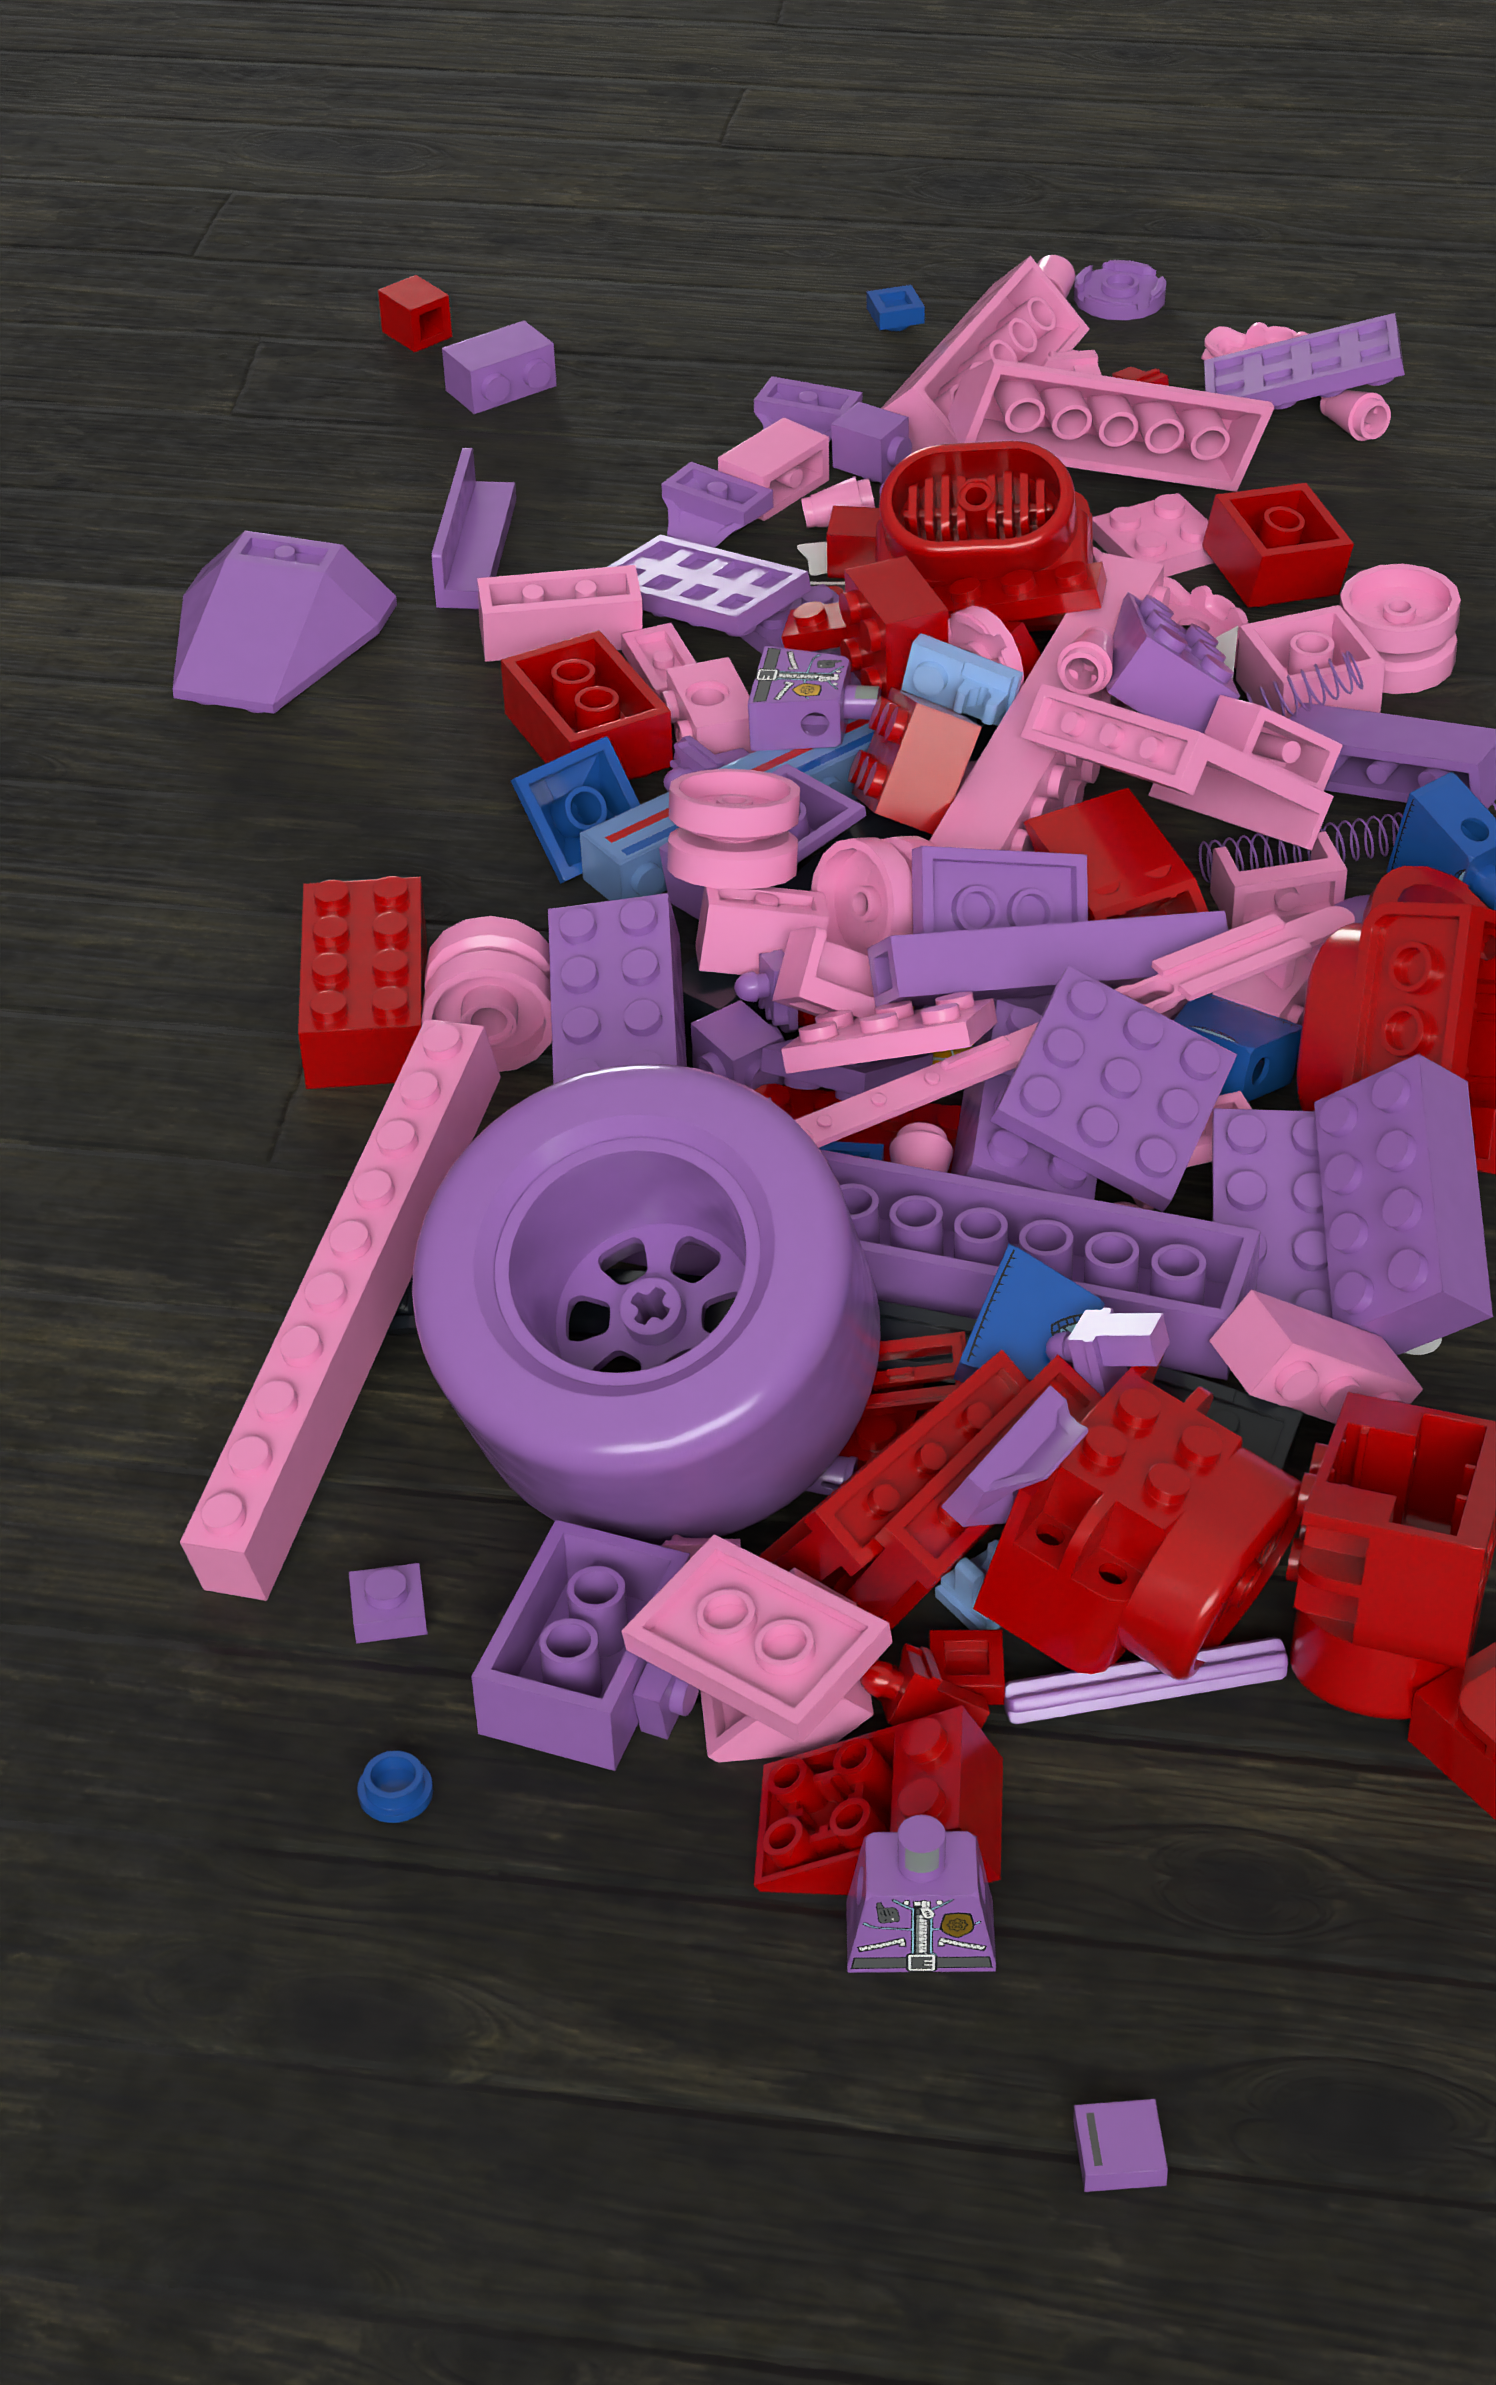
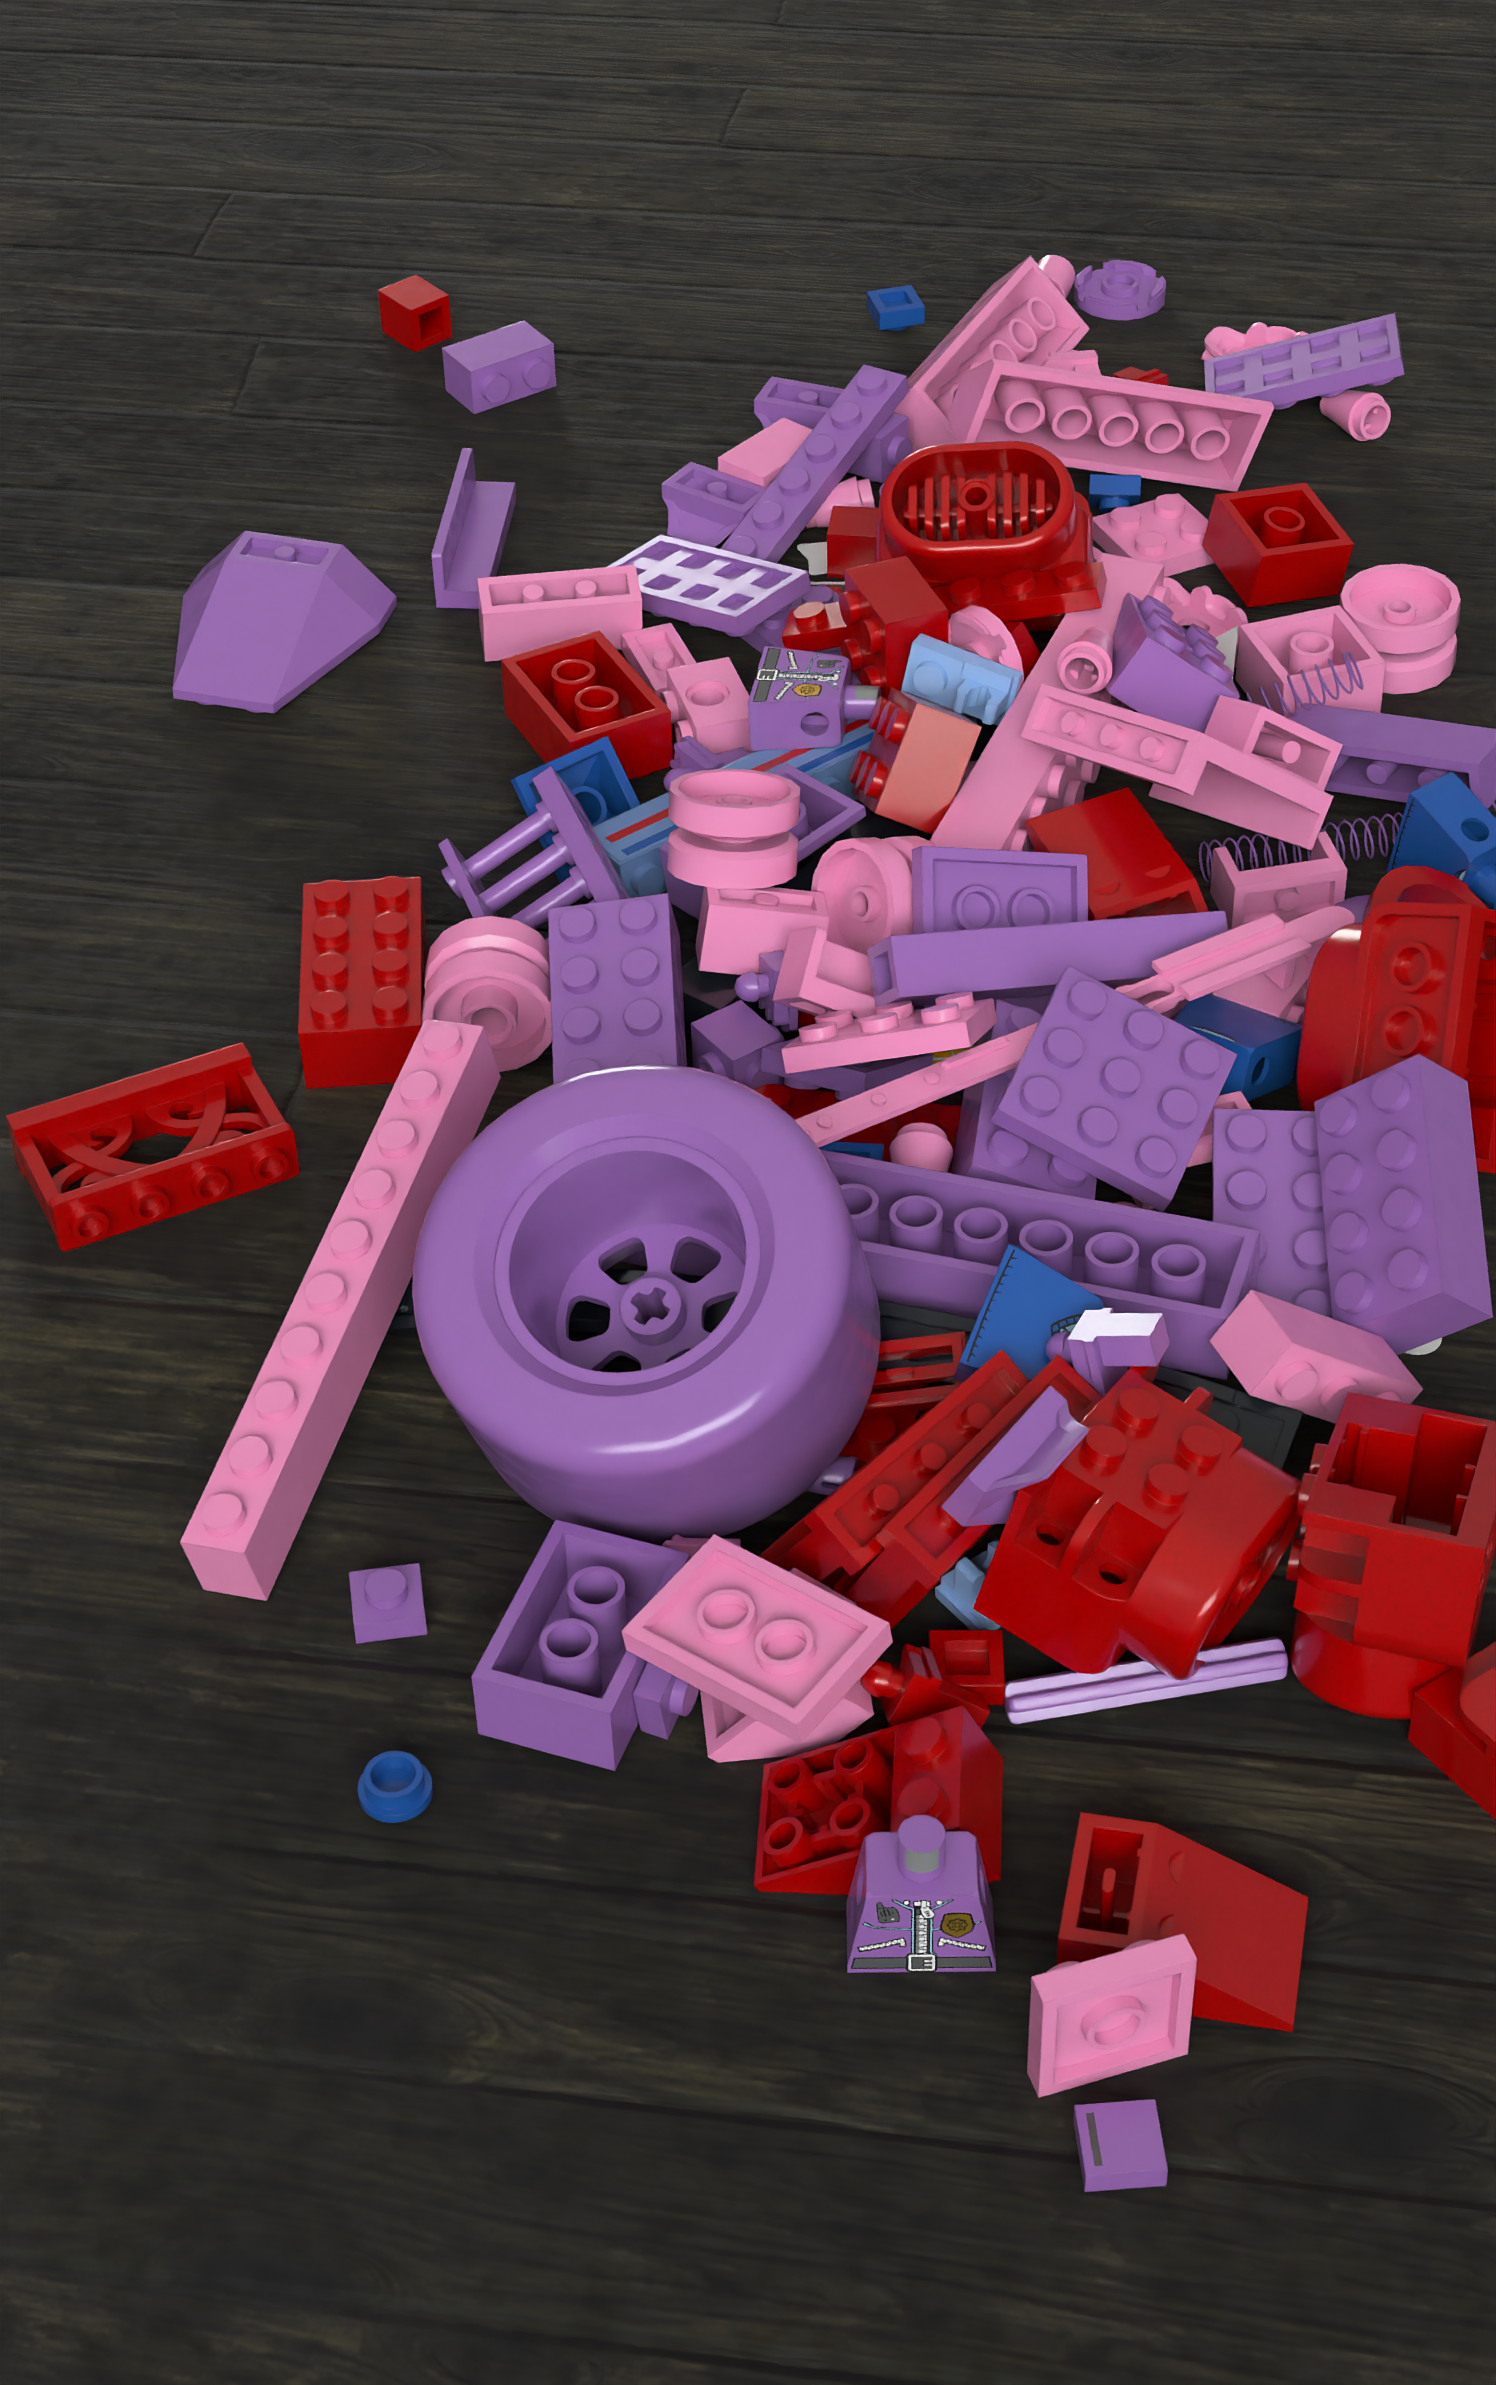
none -> red fence [6,1042,300,1251]
none -> medium lavender fence [438,766,630,943]
none -> medium lavender plate [720,364,909,563]
none -> bright pink plate [1027,1933,1197,2098]
none -> red slope [1057,1812,1309,2032]
none -> blue plate [1089,474,1141,514]

